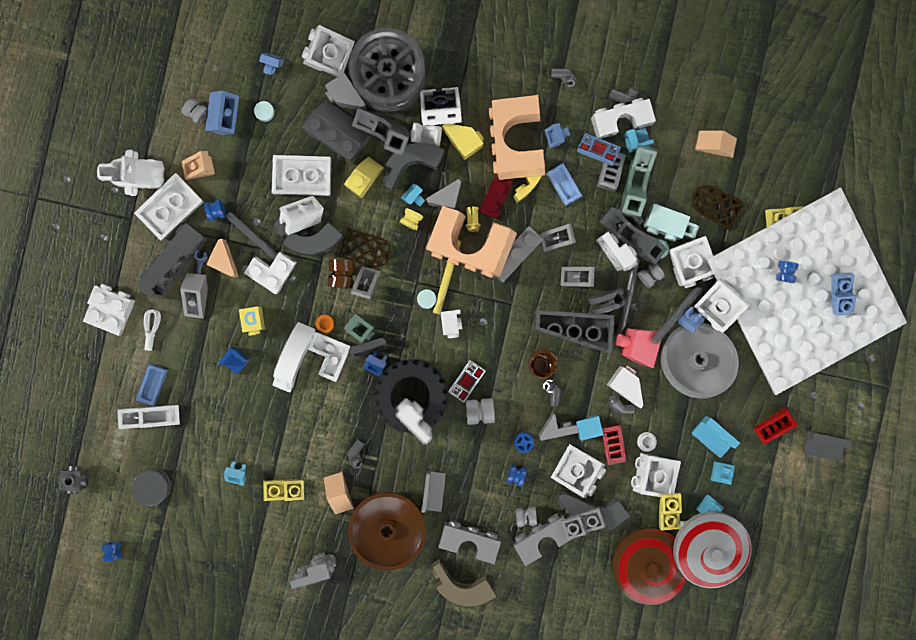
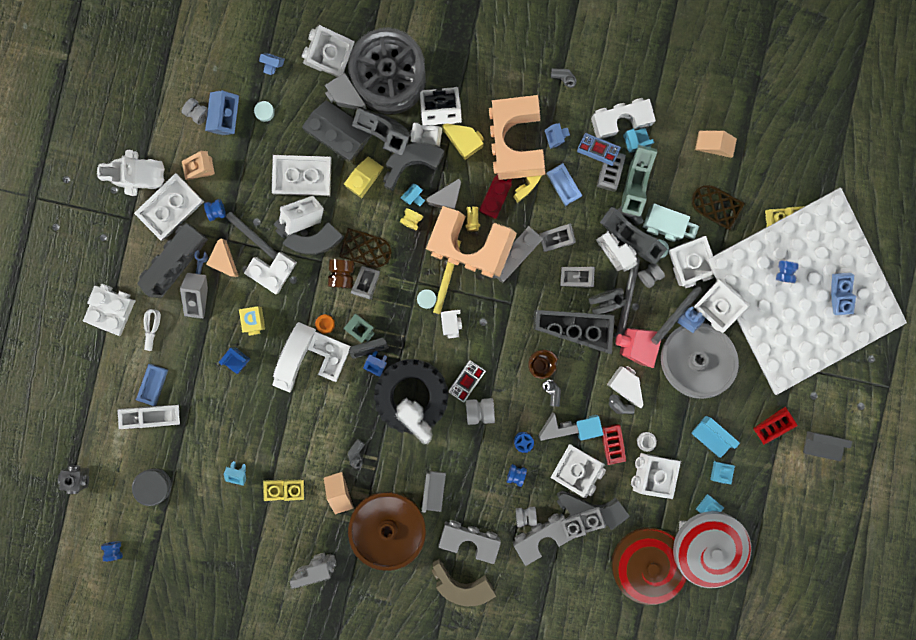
dark grey arm [609,87,639,103] -> none
light yellow slope [659,493,682,530] -> none

